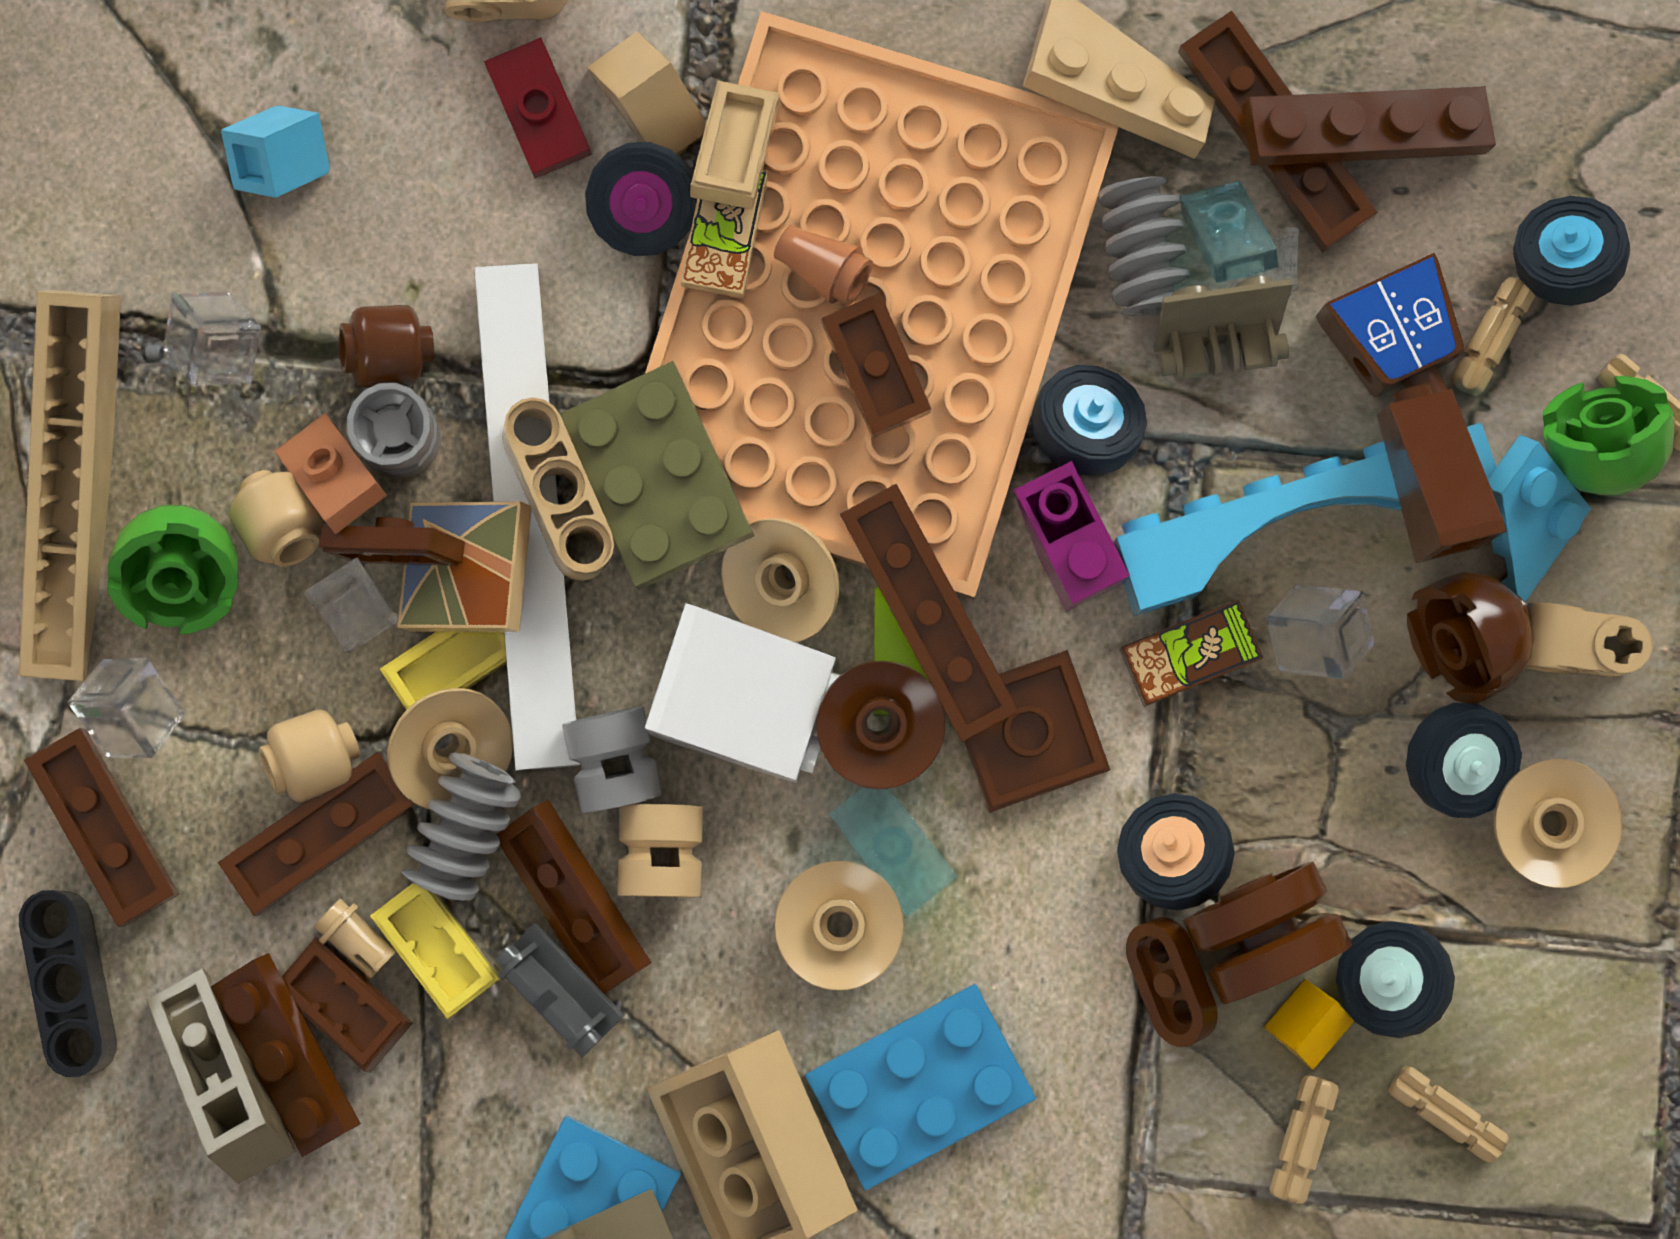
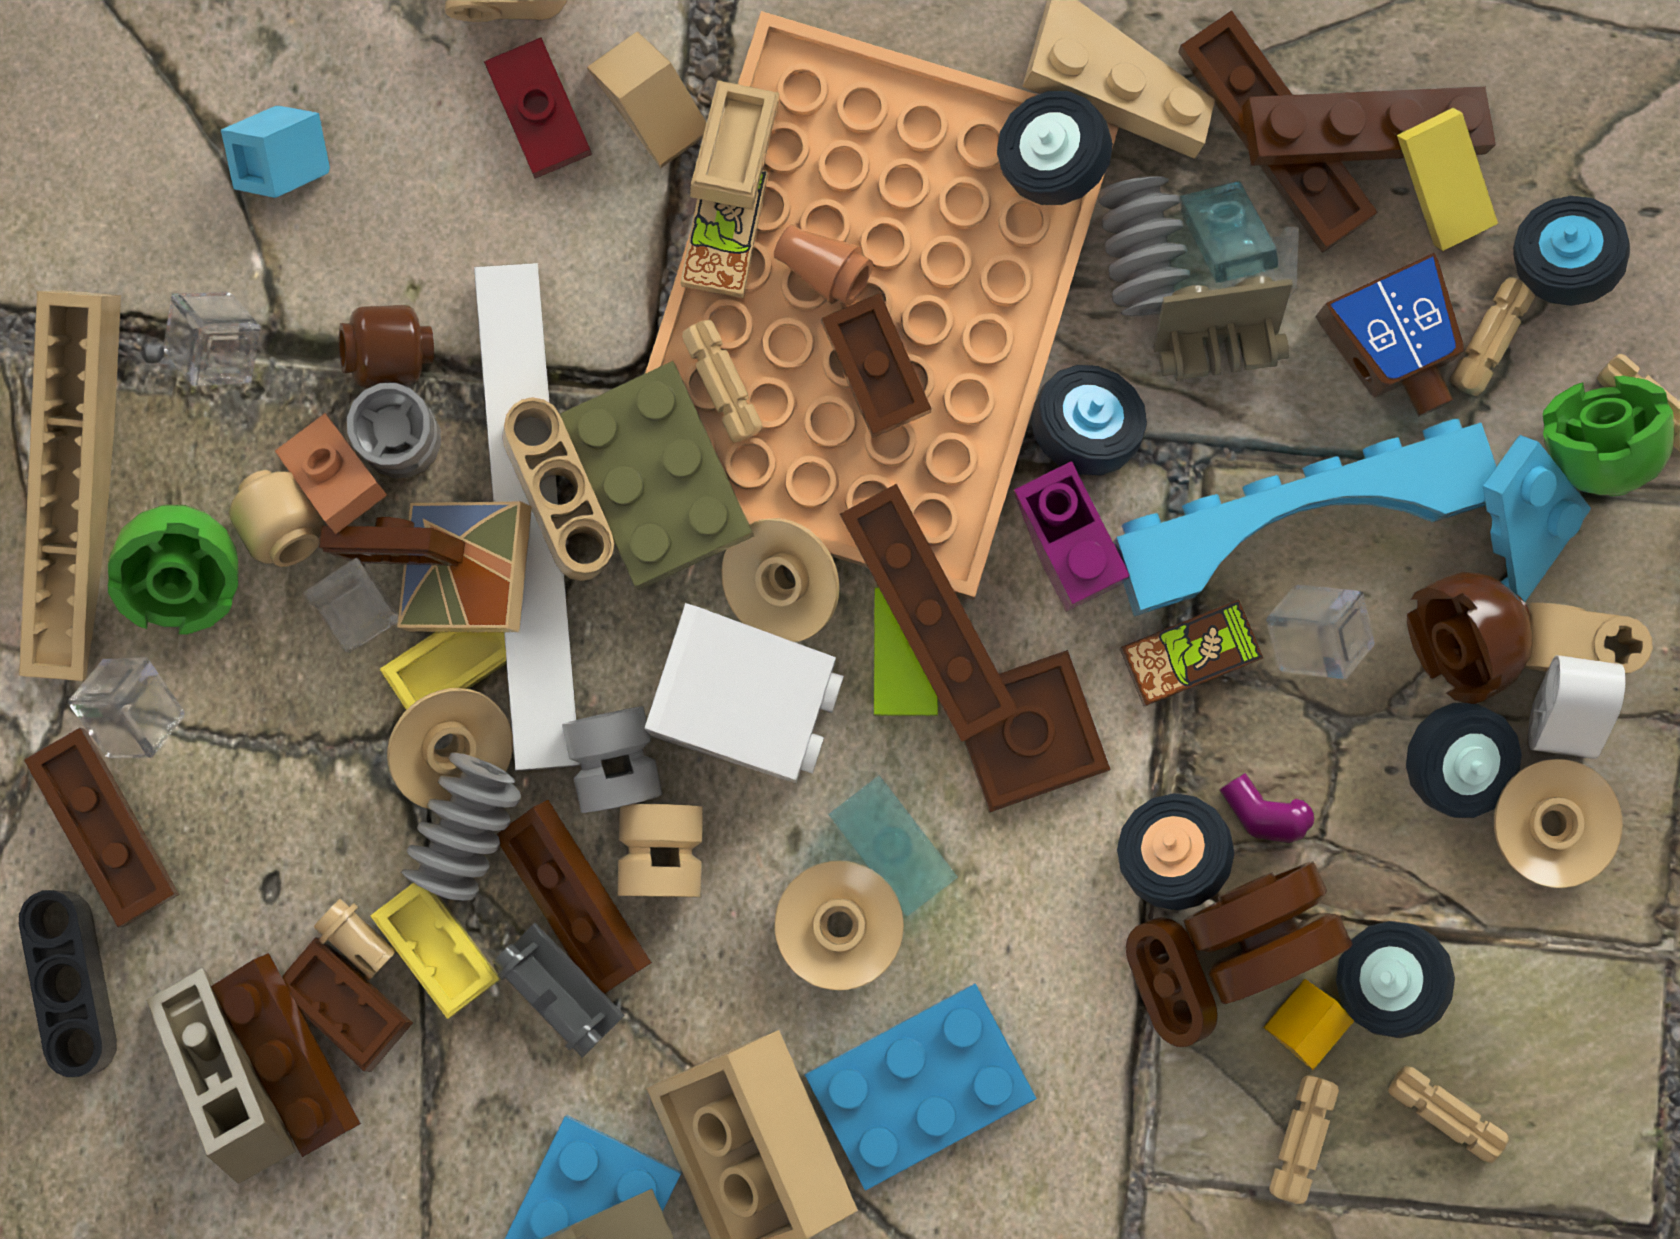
reddish brown plate [218,752,417,916] -> none
tan head [259,709,360,802] -> none
black wheel [585,142,697,256] -> none
reddish brown dish [816,660,946,789] -> none
reddish brown slope [1377,384,1506,563] -> none
none -> tan axle [682,320,762,442]
none -> black wheel [997,91,1113,205]
none -> magenta arm [1219,772,1315,843]
none -> light yellow tile [1397,108,1498,251]
none -> white beam [1528,655,1625,759]

